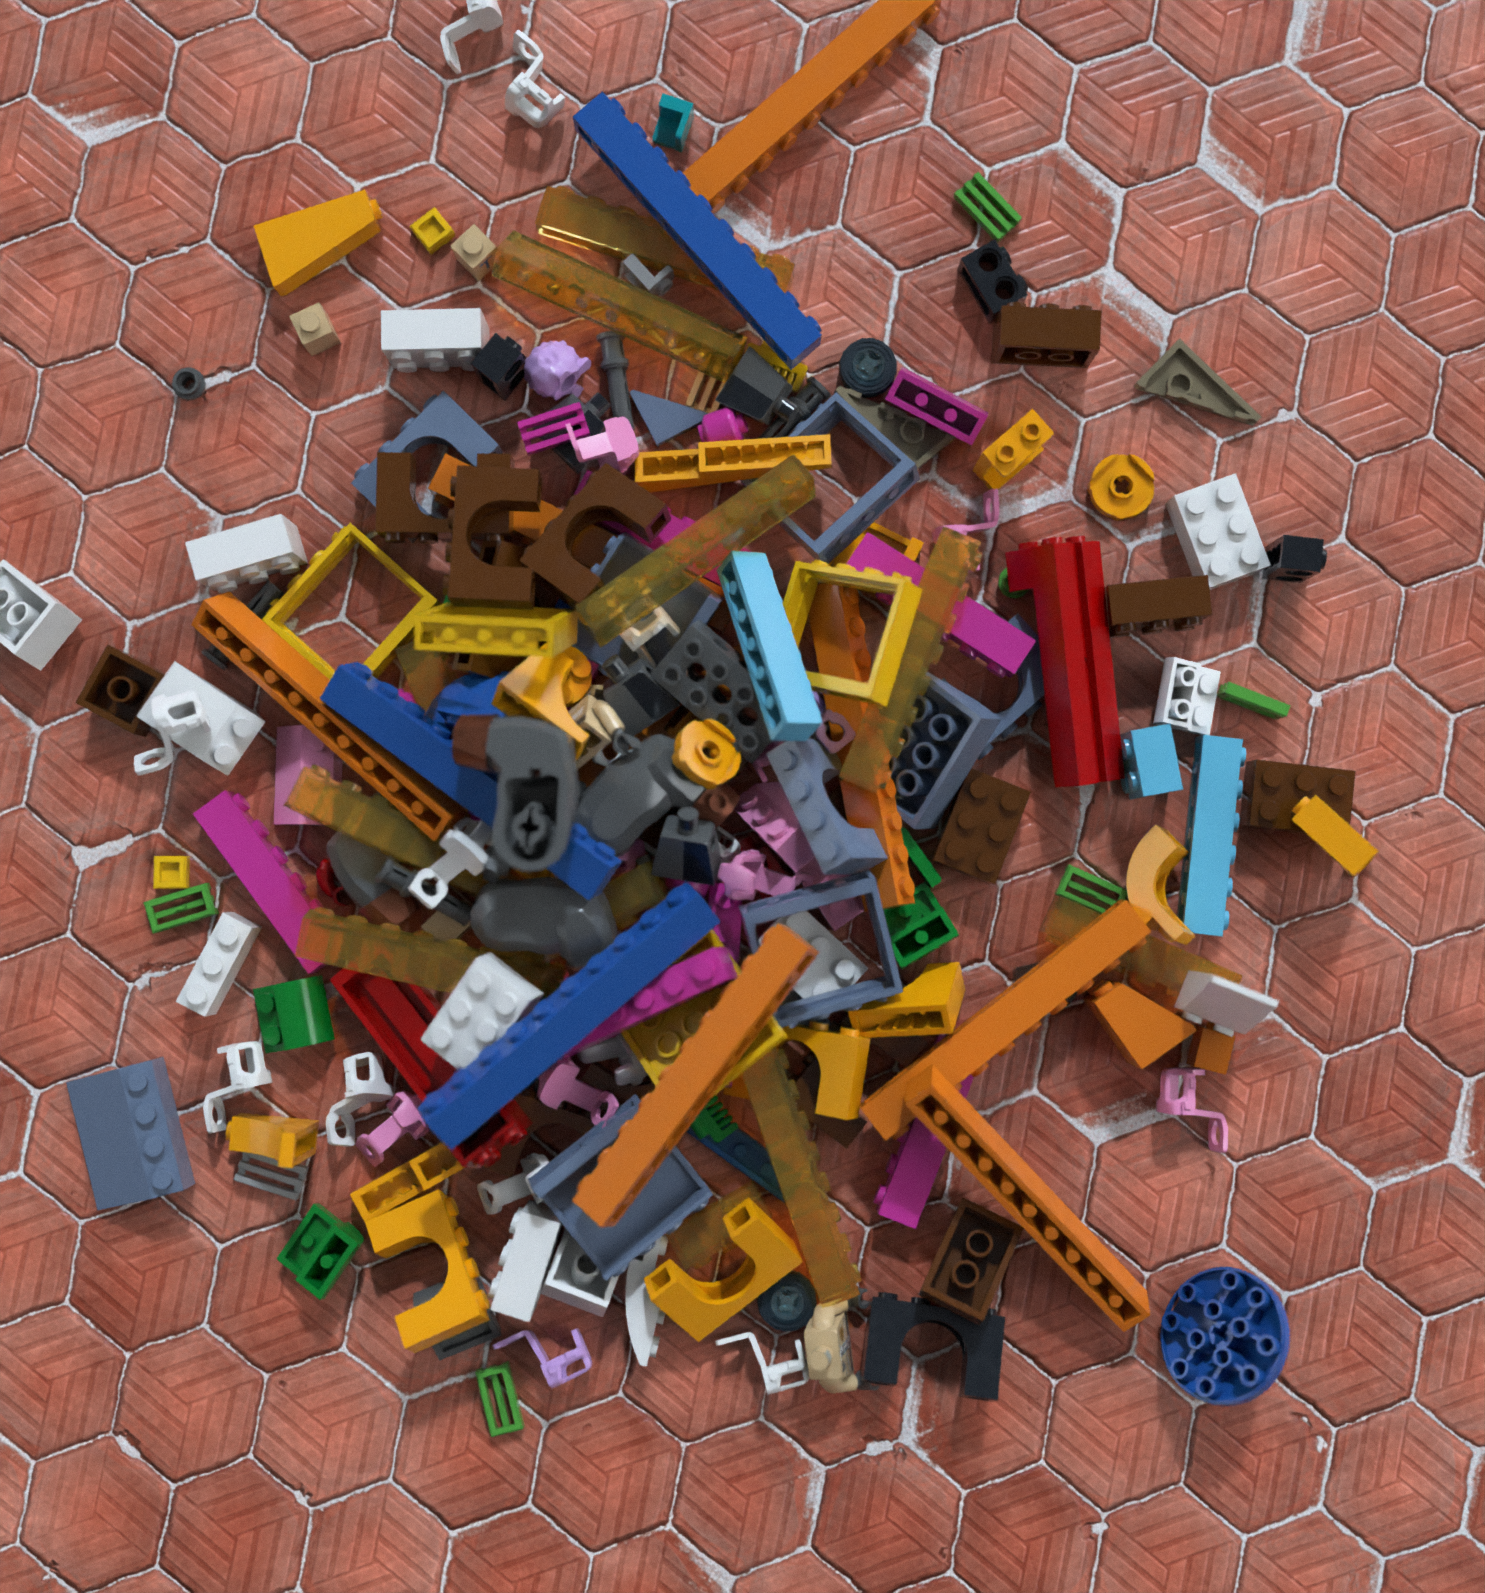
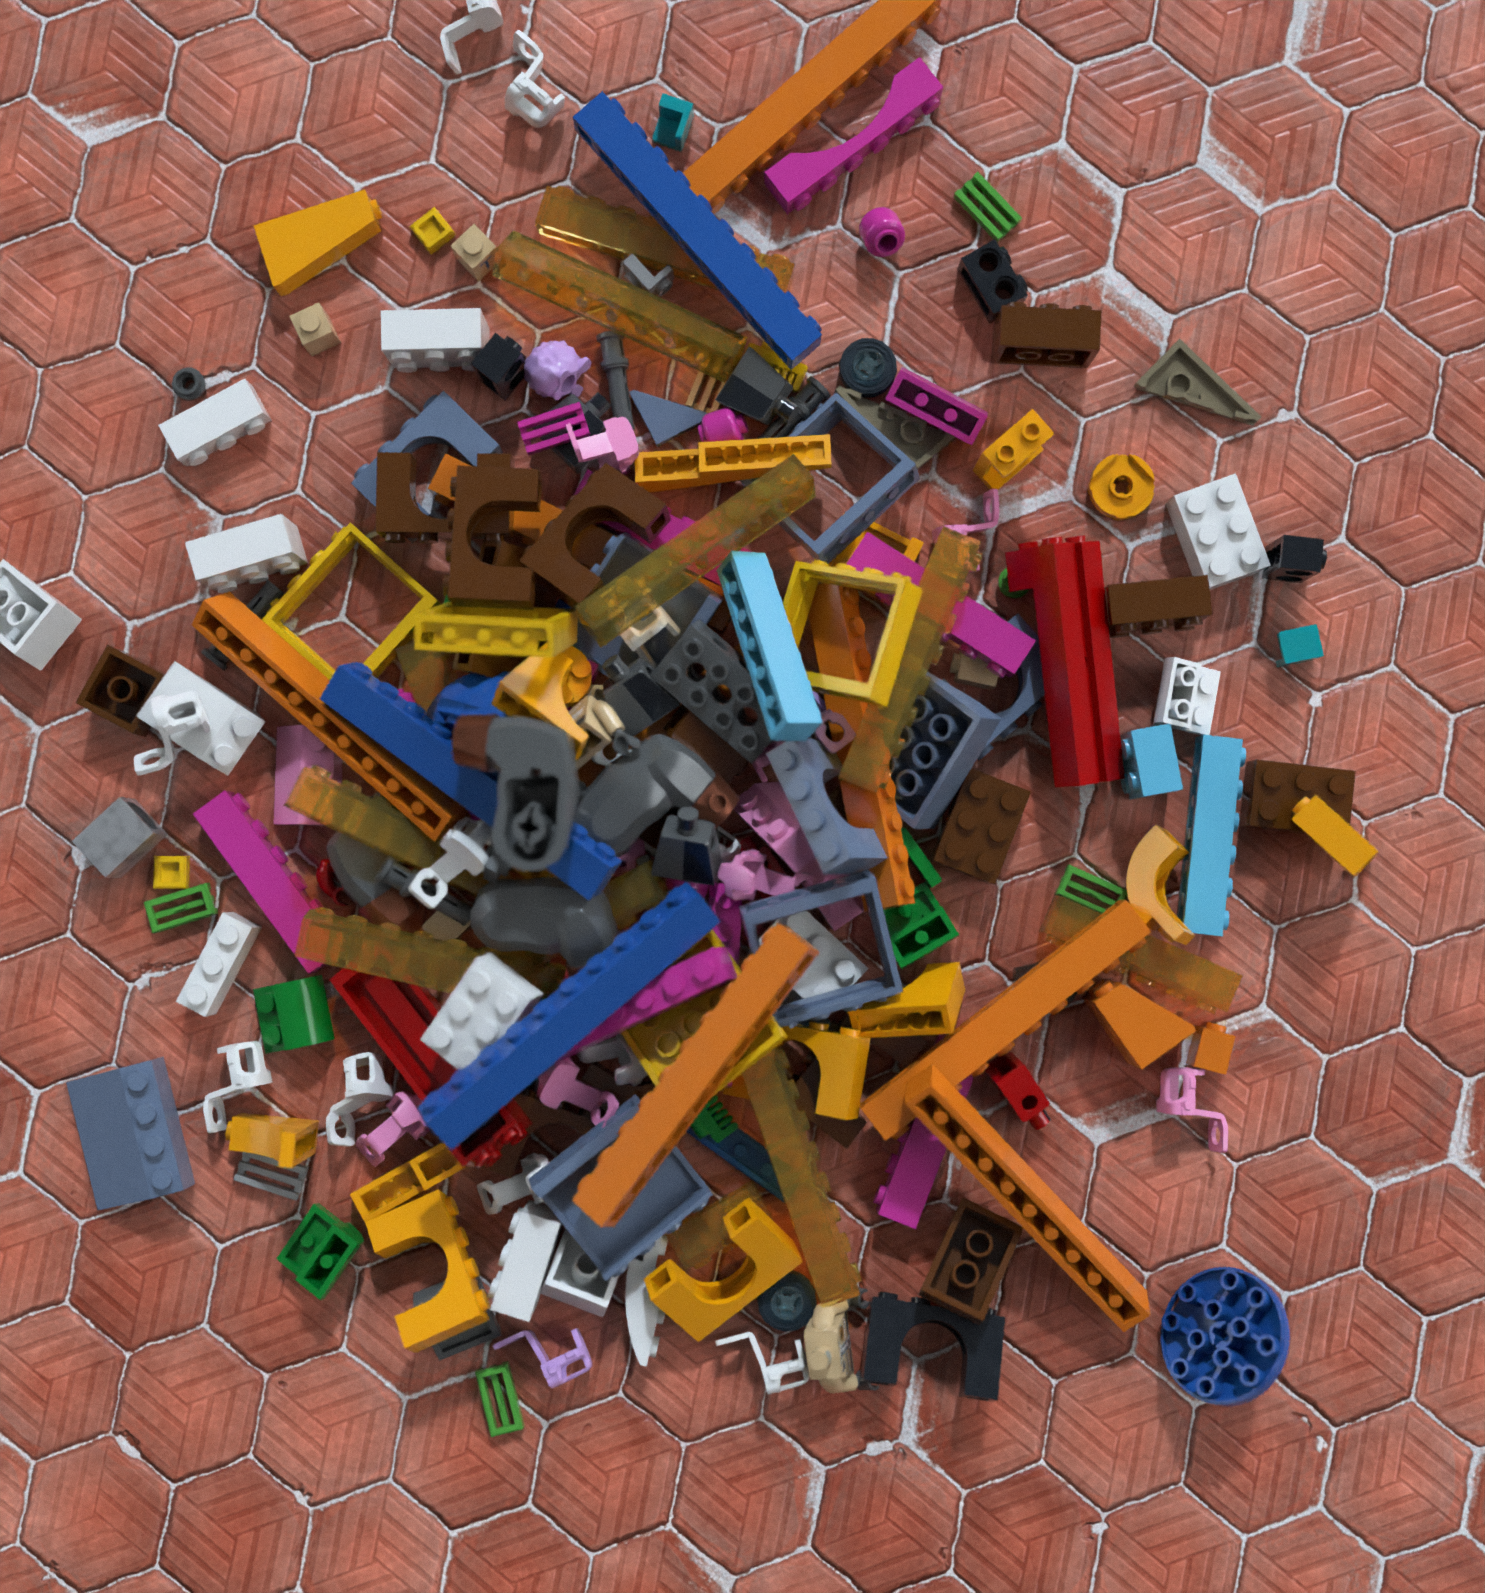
light orange plate [672,719,741,789] -> none
white slope [1174,970,1279,1037] -> none
bright green tile [1217,682,1291,720] -> none
none -> flat silver piece [72,797,168,878]
none -> white brick [158,378,272,467]
none -> dark pink arch [764,57,943,214]
none -> dark pink head [859,207,905,257]
none -> tan brick [950,652,998,690]
none -> red torso [984,1051,1051,1130]
none -> teal panel [1275,624,1324,668]

